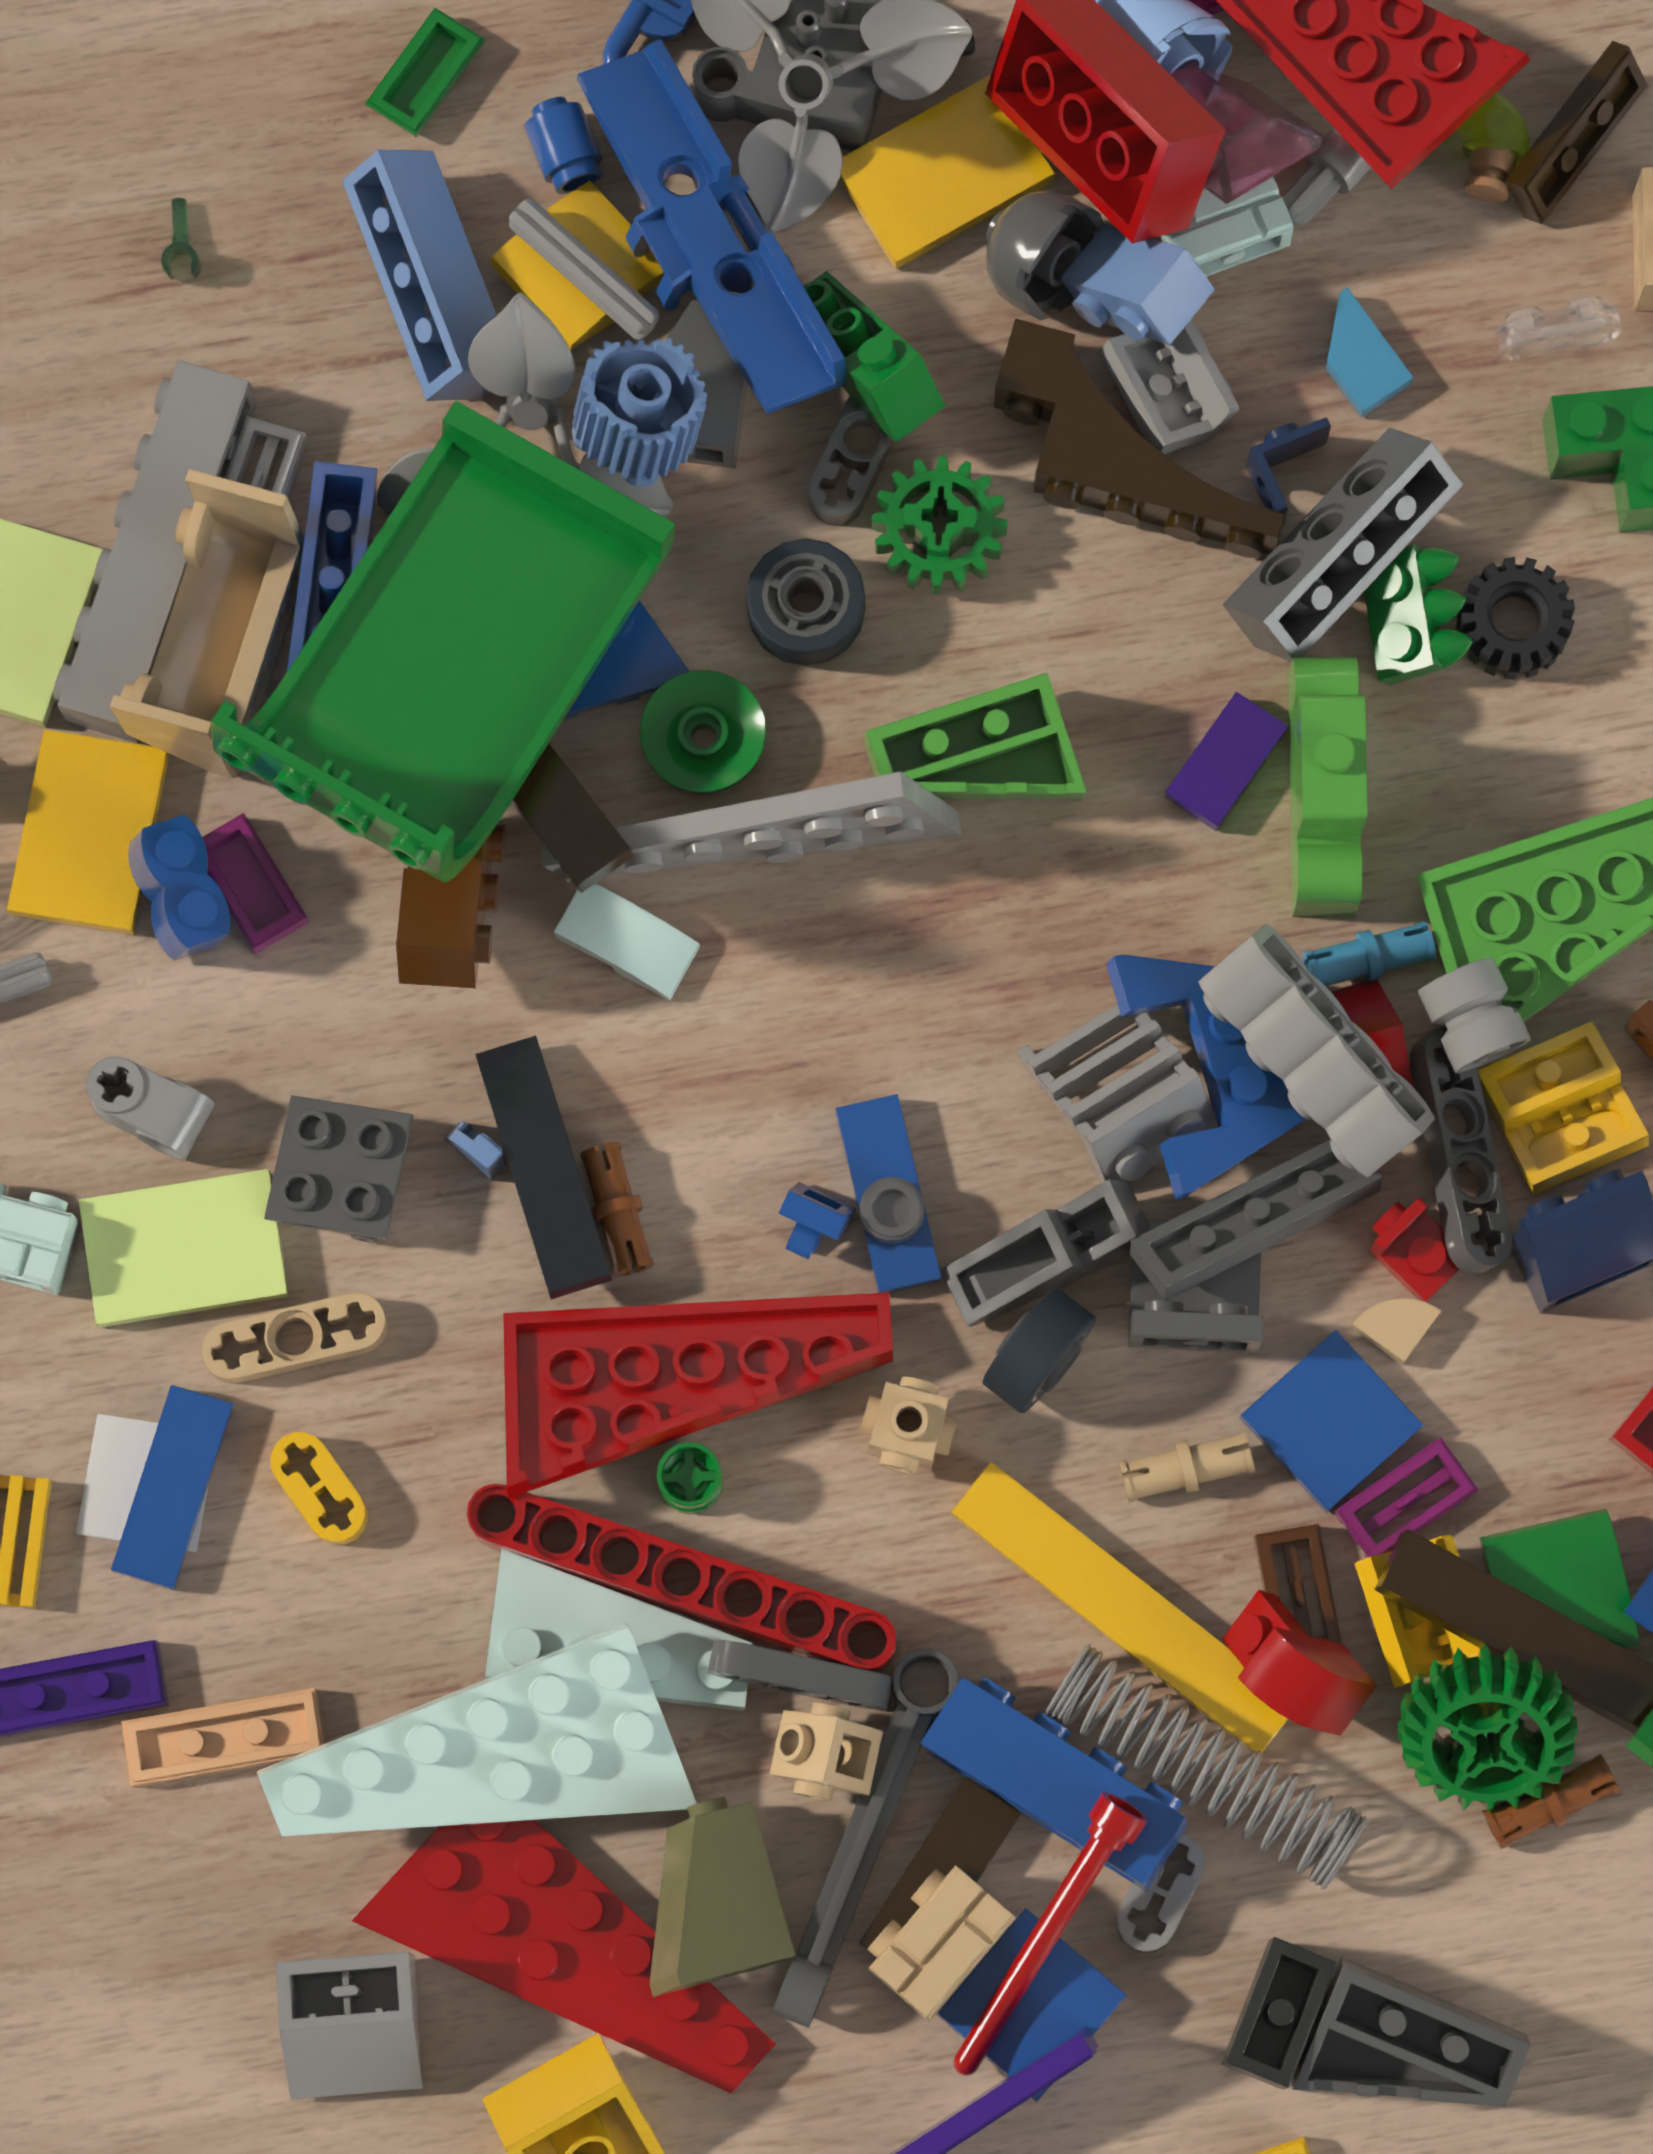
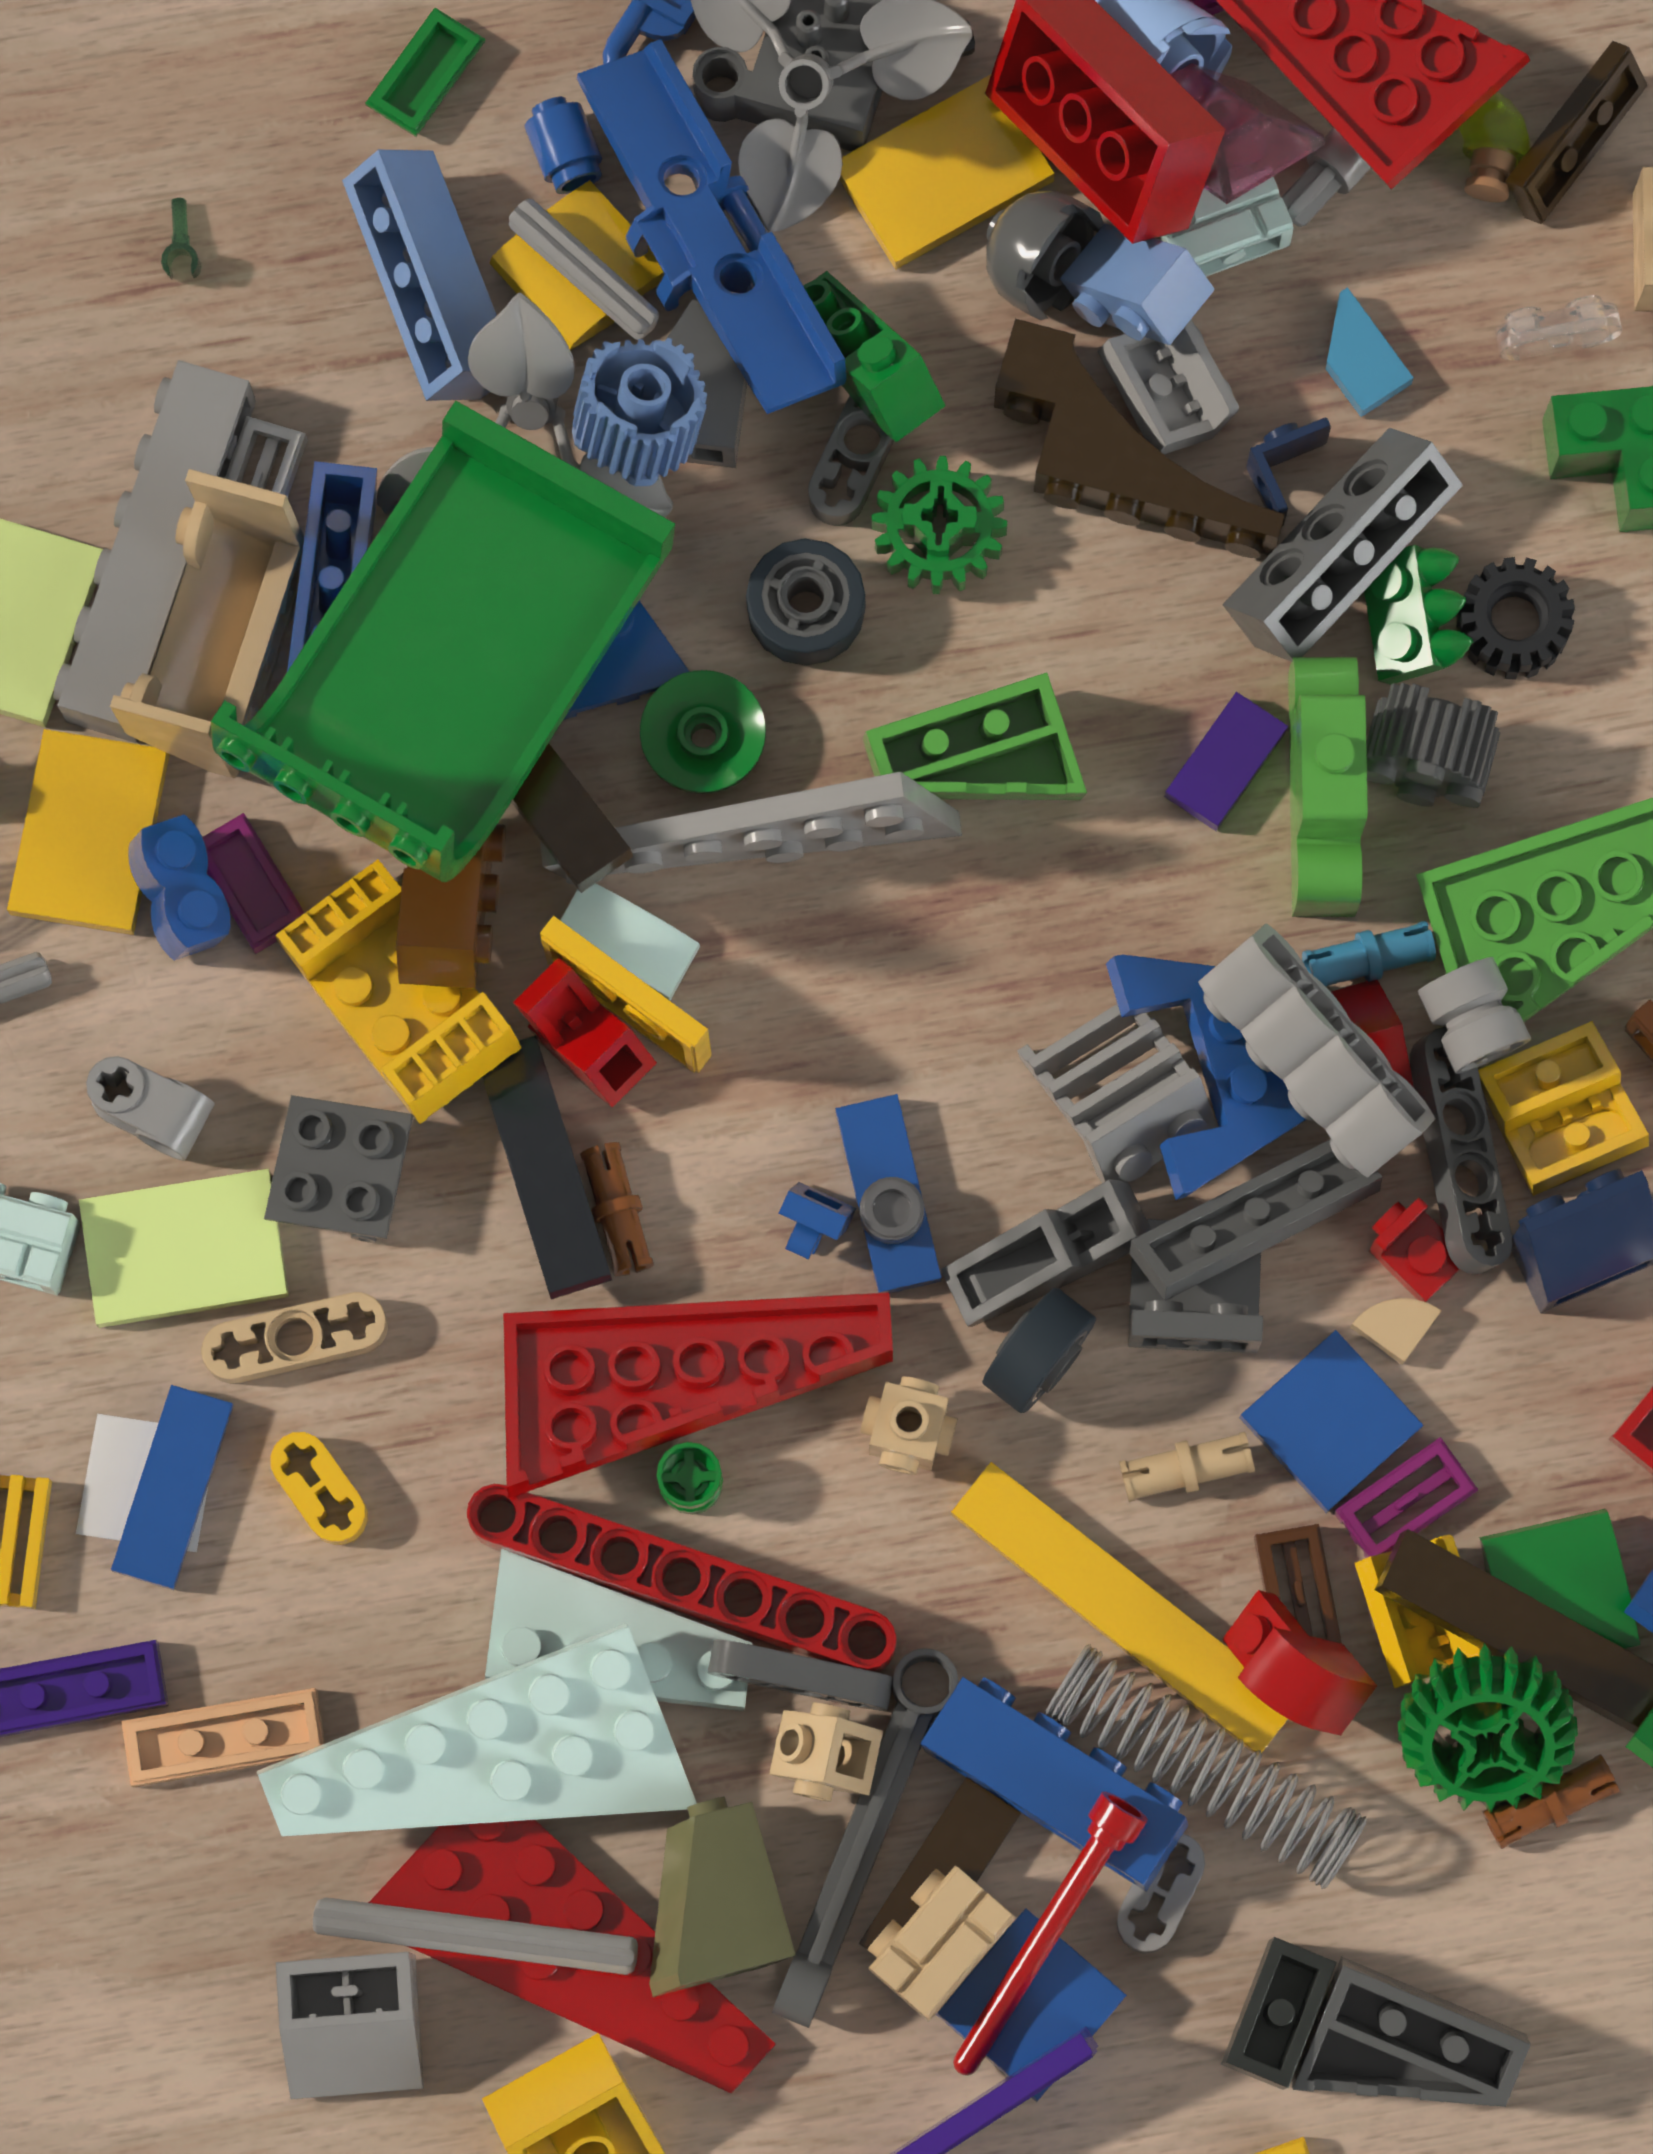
medium blue tile [444,1121,506,1181] -> none
none -> yellow plate [276,859,522,1124]
none -> light grey axle [313,1897,638,1975]
none -> red brick [513,958,657,1108]
none -> yellow tile [540,915,712,1073]
none -> dark grey brick [1366,683,1501,808]

